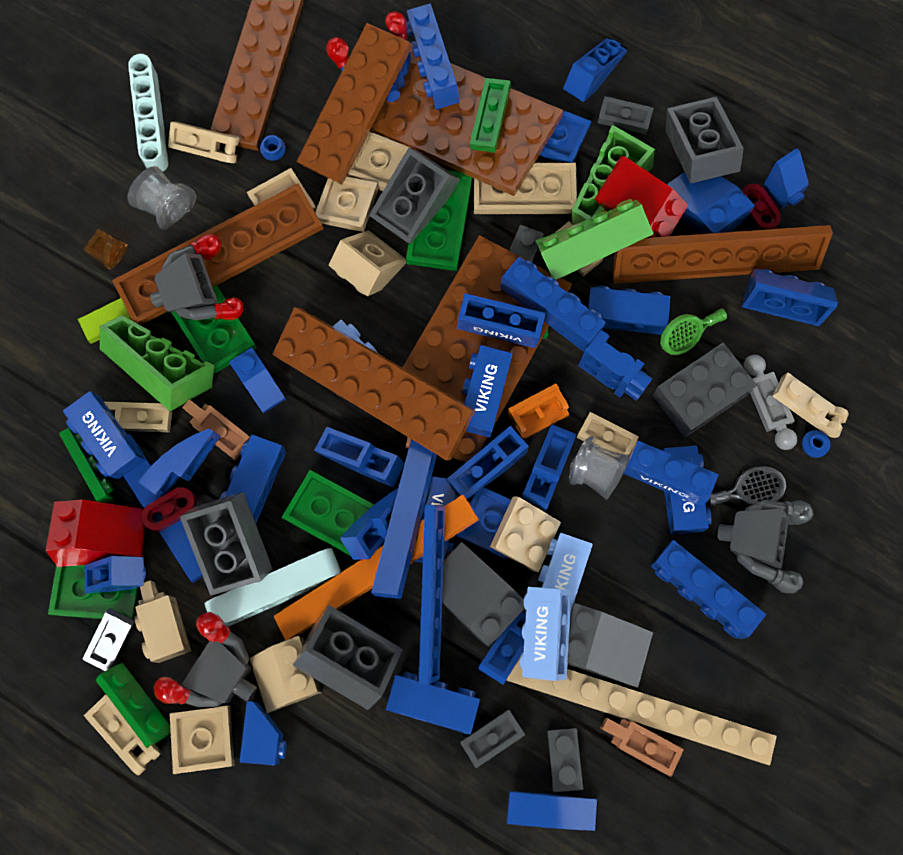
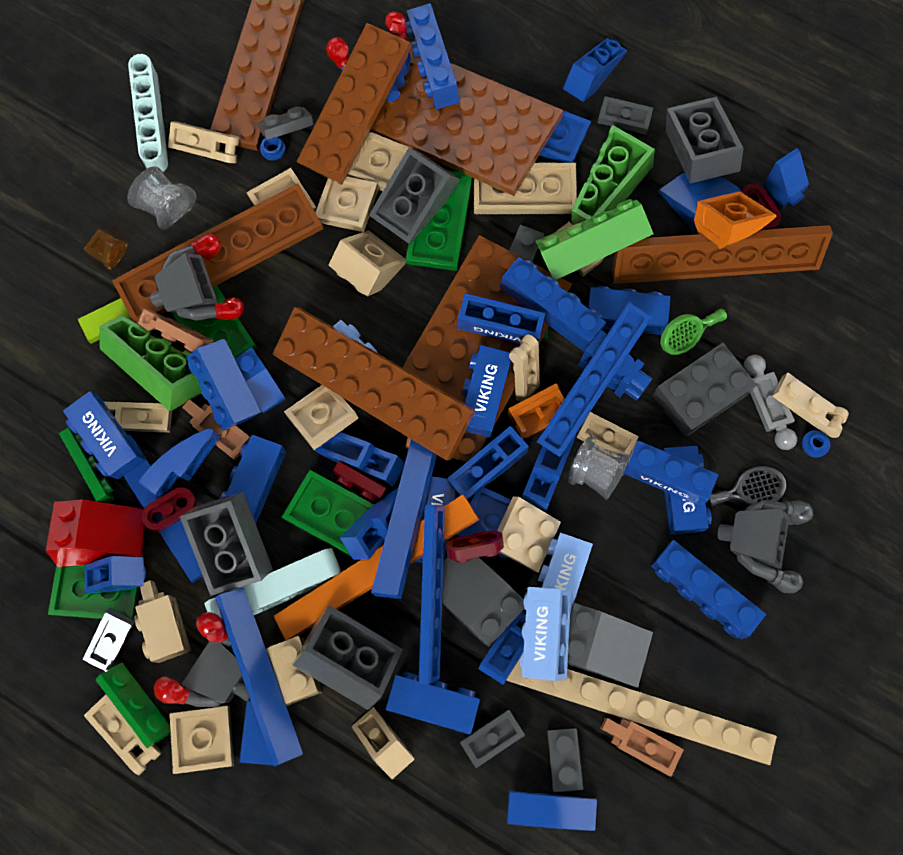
green plate [470,78,511,153] -> none
red slope [595,156,688,238] -> none
blue slope [742,269,838,326] -> none
none -> nougat hinge [138,309,214,352]
none -> blue brick [186,339,261,431]
none -> blue tile [215,588,303,766]
none -> dark grey plate [257,107,314,140]
none -> tan plate [284,385,358,450]
none -> dark red plate [333,462,388,503]
none -> tan slope [351,707,414,779]
none -> dark red plate [446,530,504,563]
none -> tan plate [509,335,540,402]
none -> blue tile [537,301,653,457]
none -> orange slope [694,191,777,249]

